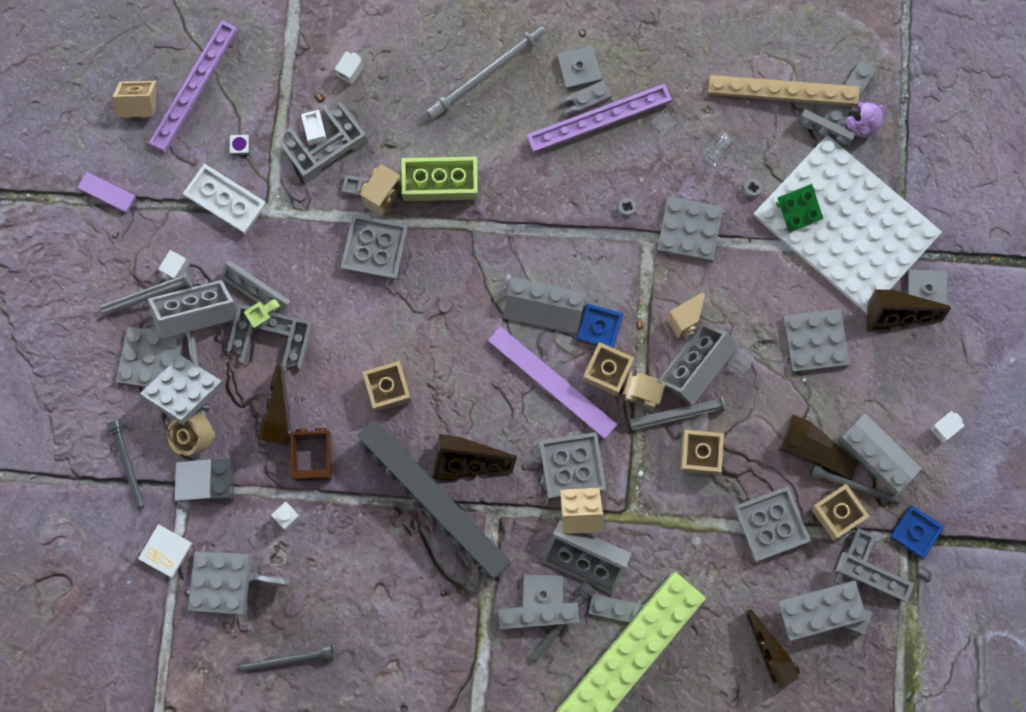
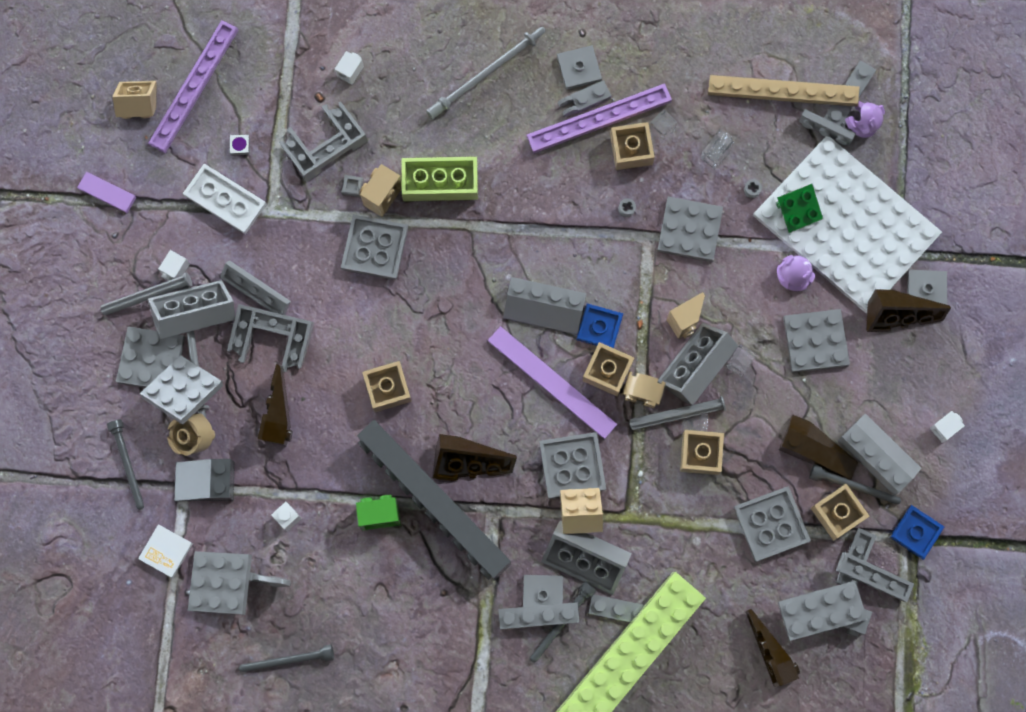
yellowish green plate [244,299,280,328] -> none
reddish brown window [290,428,332,481] -> none
white tile [301,110,327,145] -> none
none -> bright green brick [356,495,401,531]
none -> tan brick [610,122,655,170]
none -> lavender helmet [777,255,815,291]

